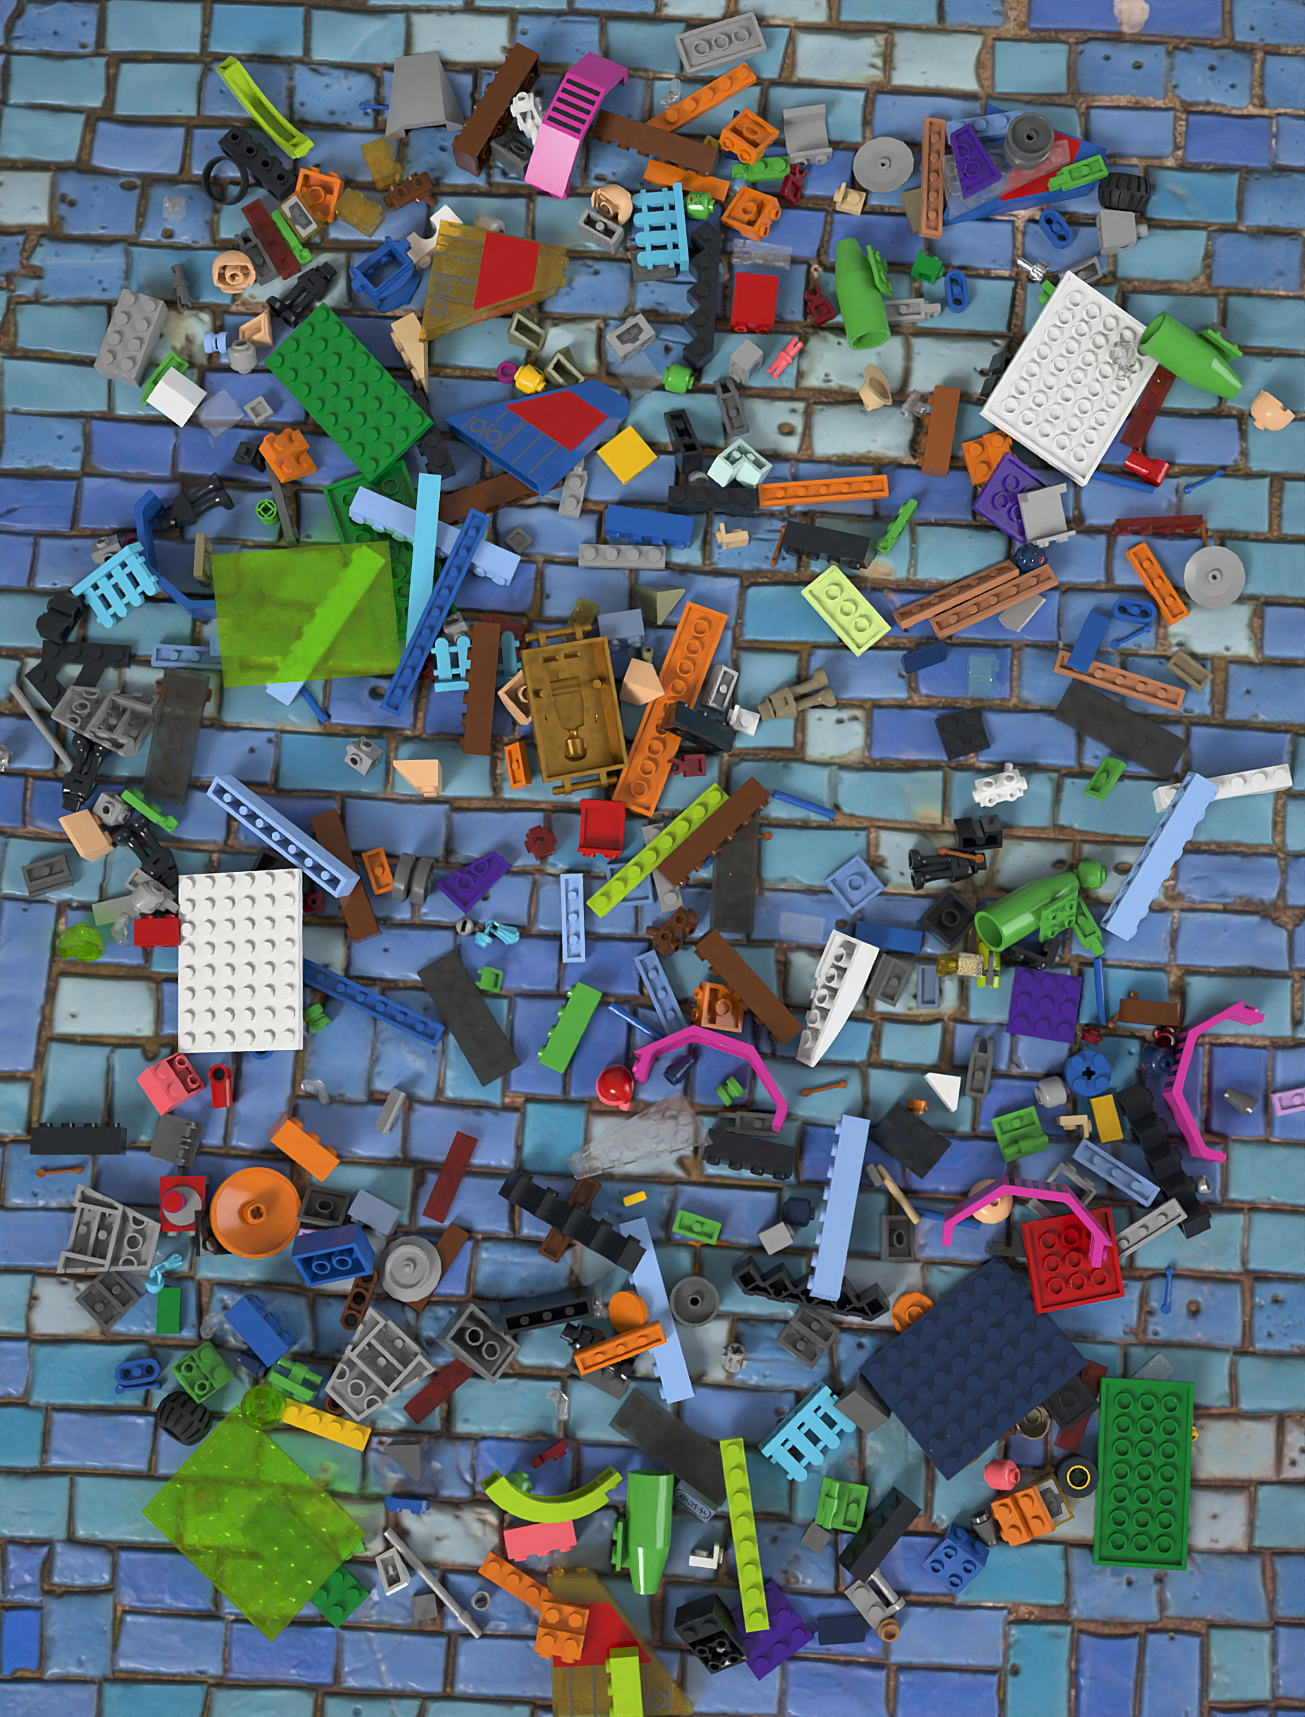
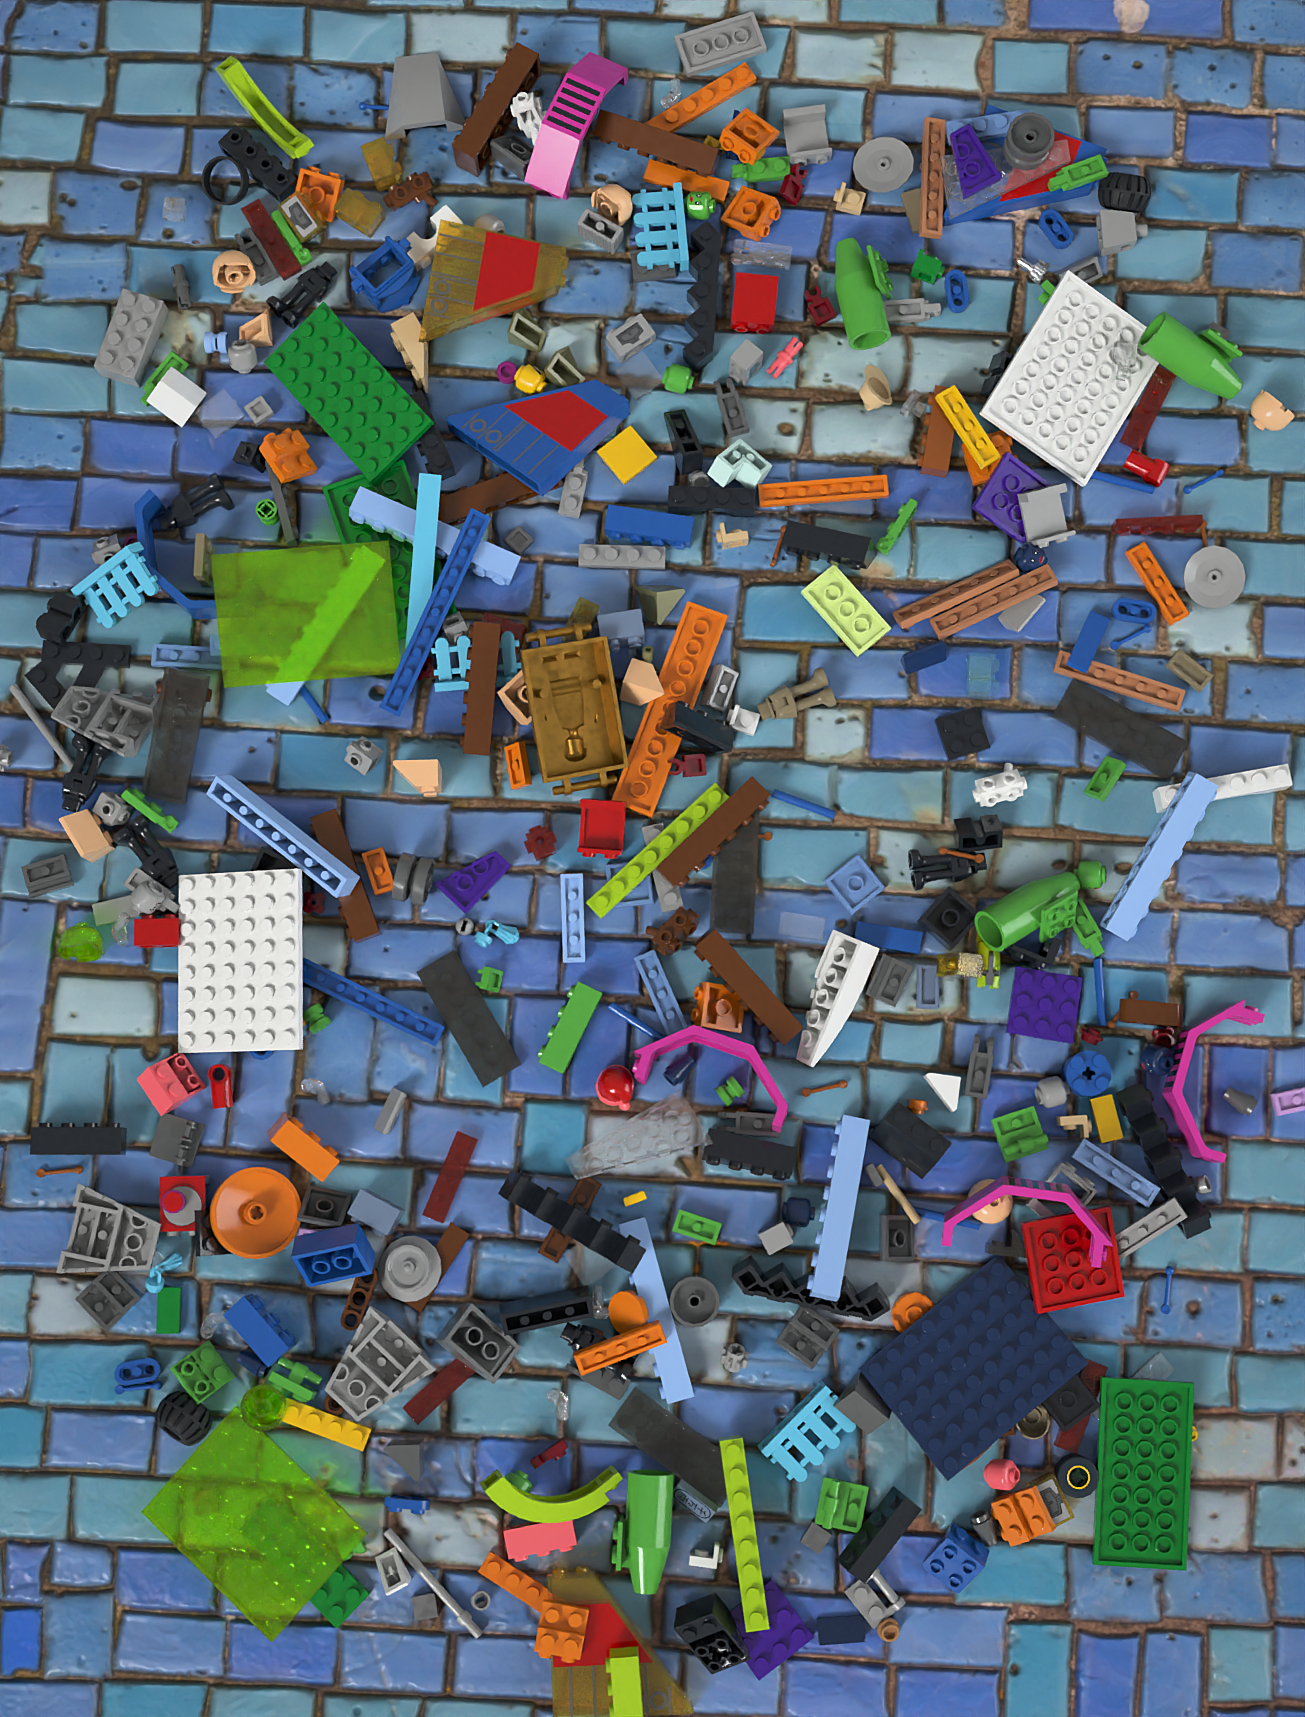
none -> yellow plate [935,385,1001,470]

